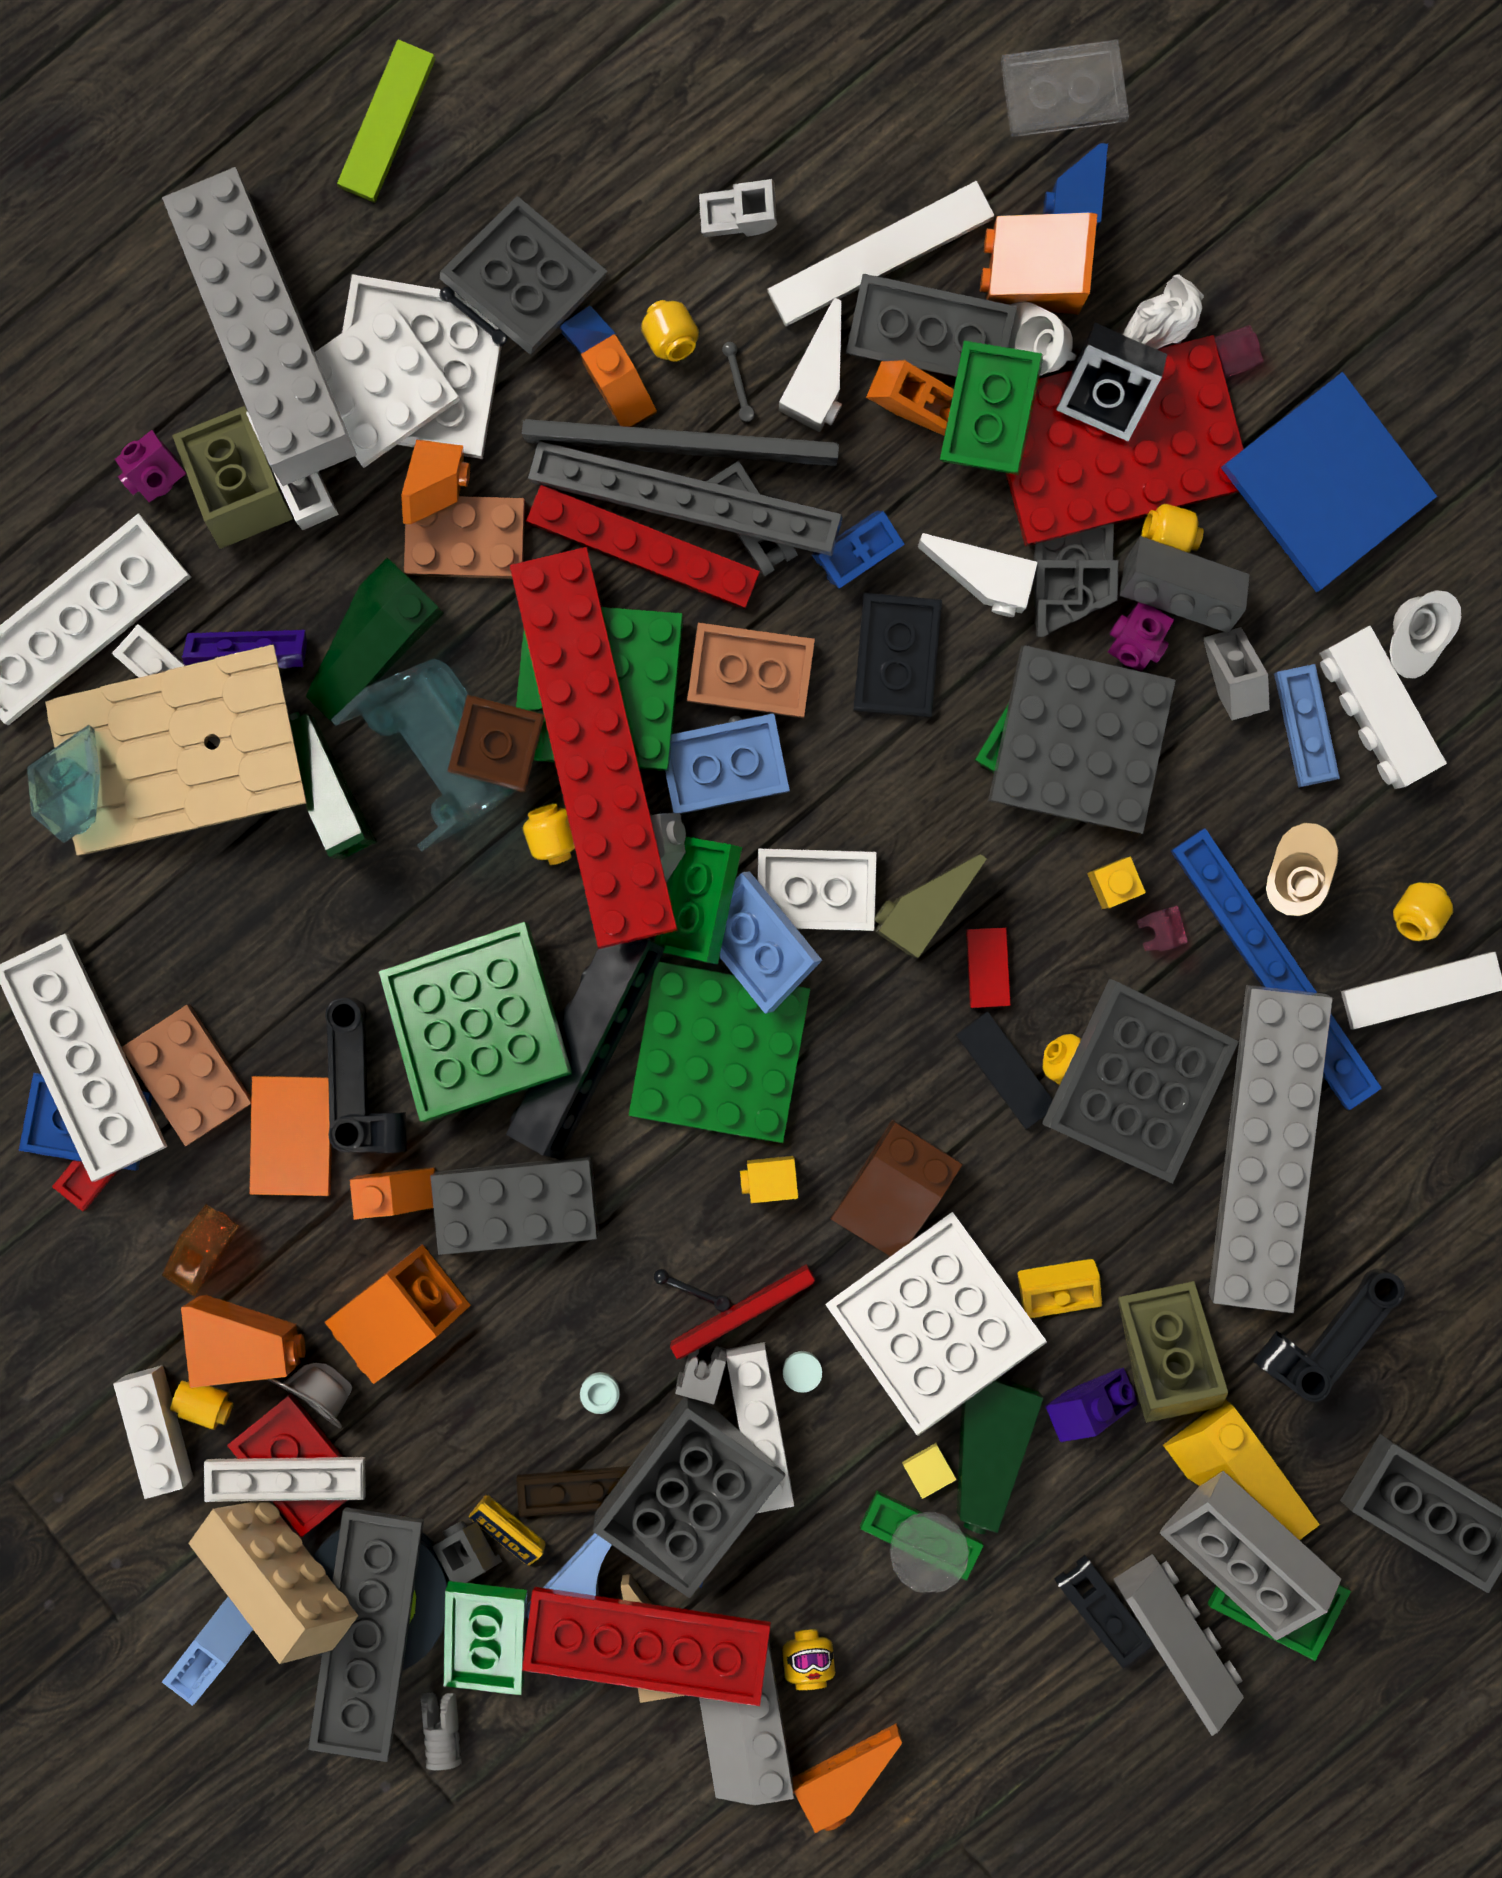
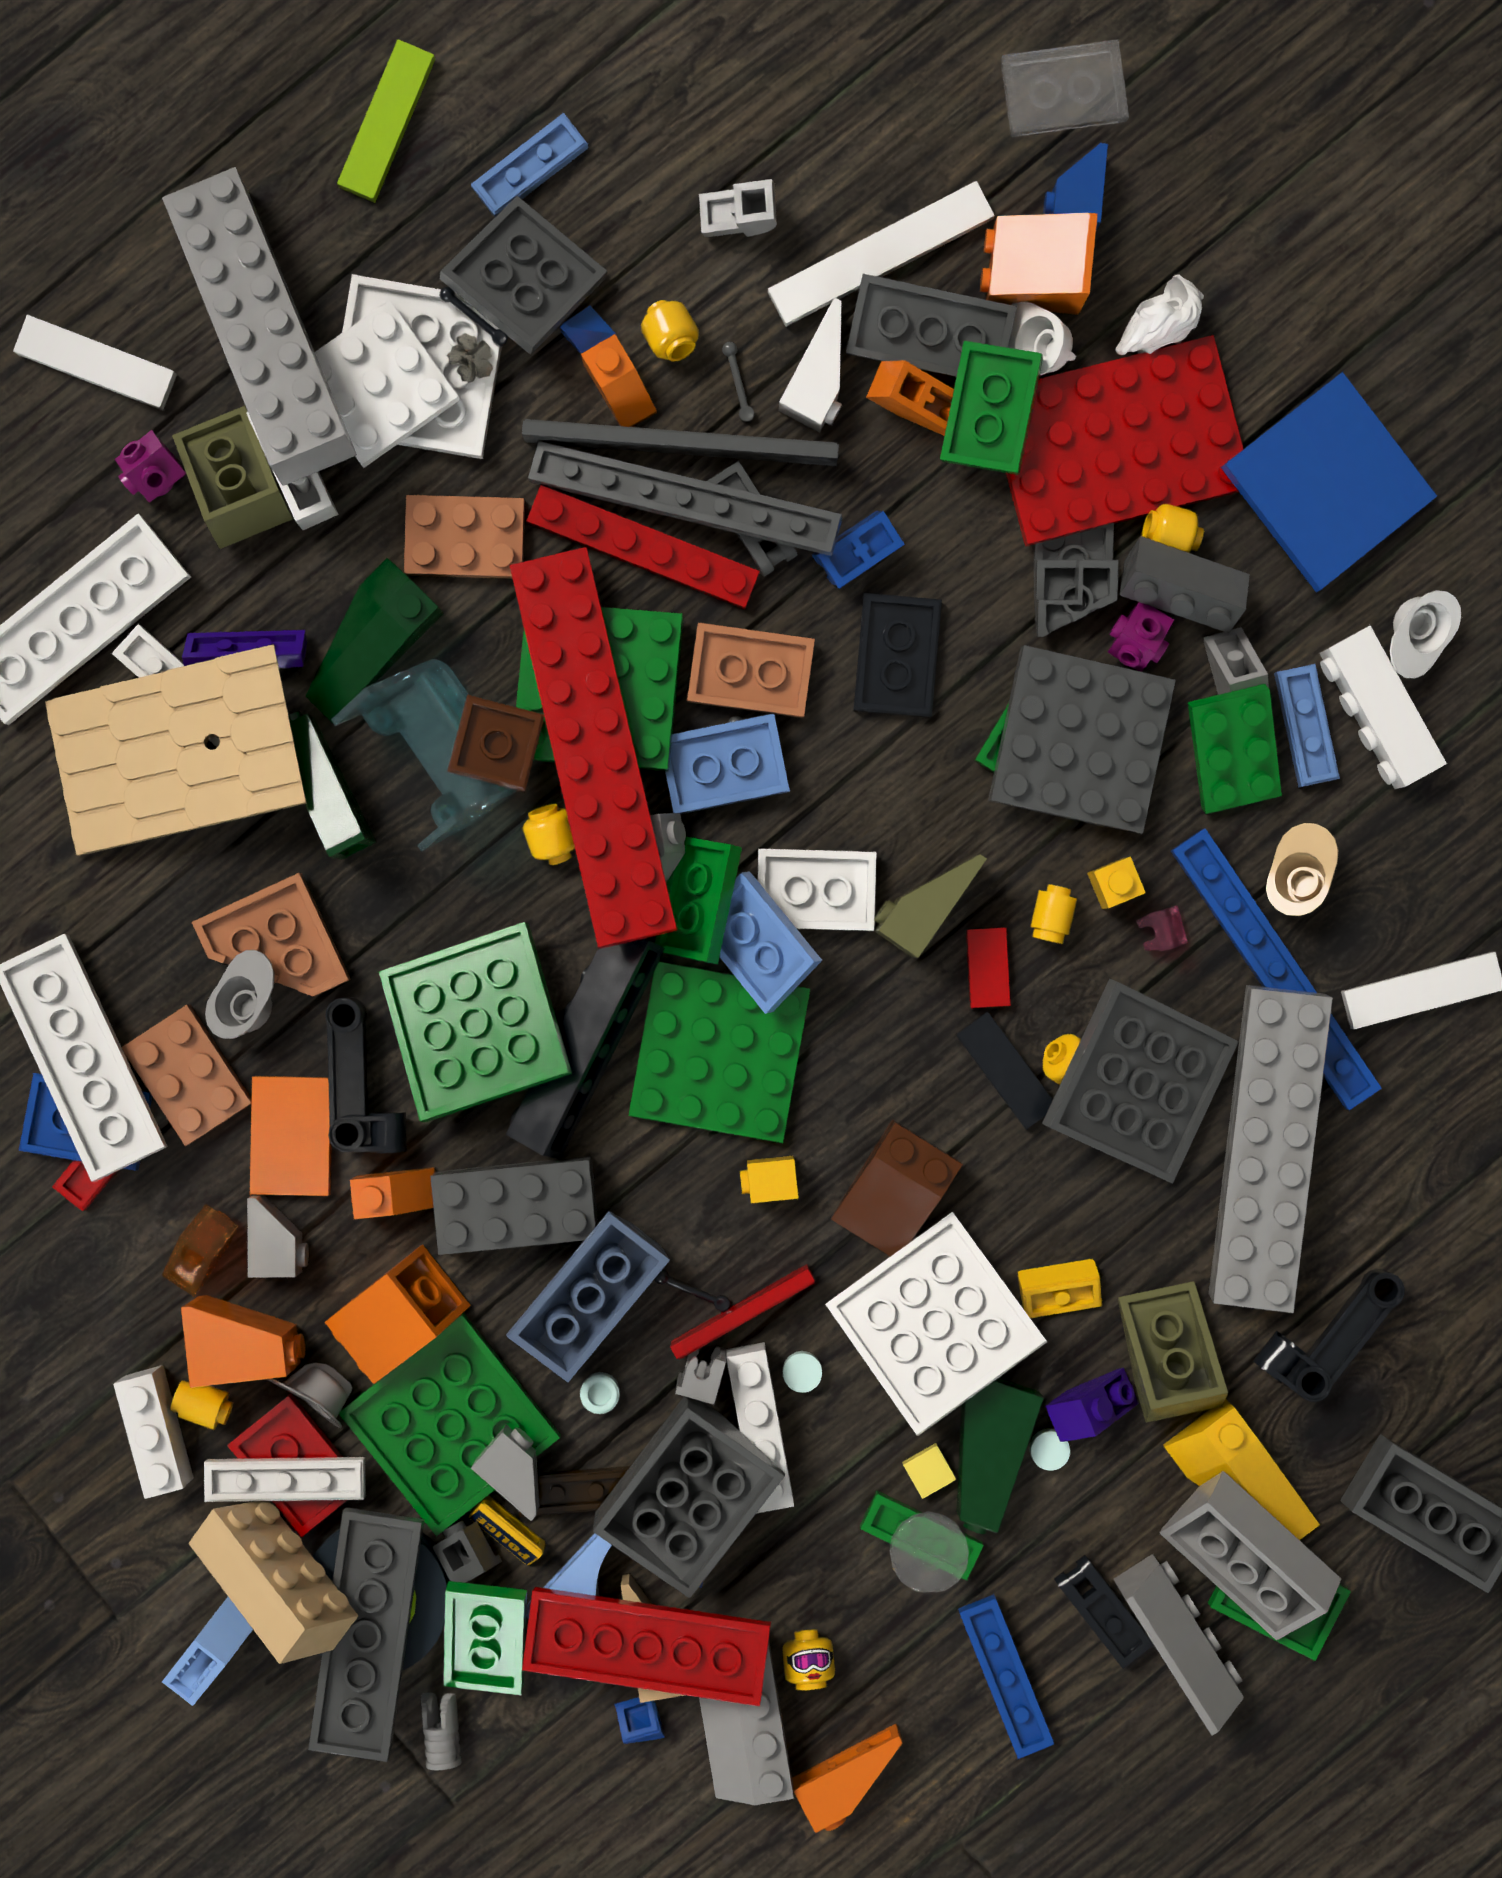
clear light blue slope [27,725,100,843] -> none
orange slope [401,439,470,525] -> none
white slope [918,533,1038,617] -> none
black slope [1056,323,1168,441] -> none
clear pink tile [1215,325,1264,378] -> none
yellow head [1393,882,1453,941] -> none
none -> white tile [13,315,177,410]
none -> nougat plate [192,873,351,997]
none -> light grey piece [205,950,275,1039]
none -> light grey slope [247,1195,309,1278]
none -> green plate [339,1312,561,1537]
none -> clear smoke plant [447,333,493,383]
none -> medium blue tile [471,113,588,218]
none -> light grey slope [471,1424,540,1521]
none -> sand blue slope [506,1211,670,1382]
none -> blue slope [615,1697,665,1744]
none -> blue plate [958,1594,1054,1759]
none -> light aqua tile [1029,1429,1070,1471]
none -> yellow brick [1030,884,1077,944]
none -> green plate [1188,684,1282,814]

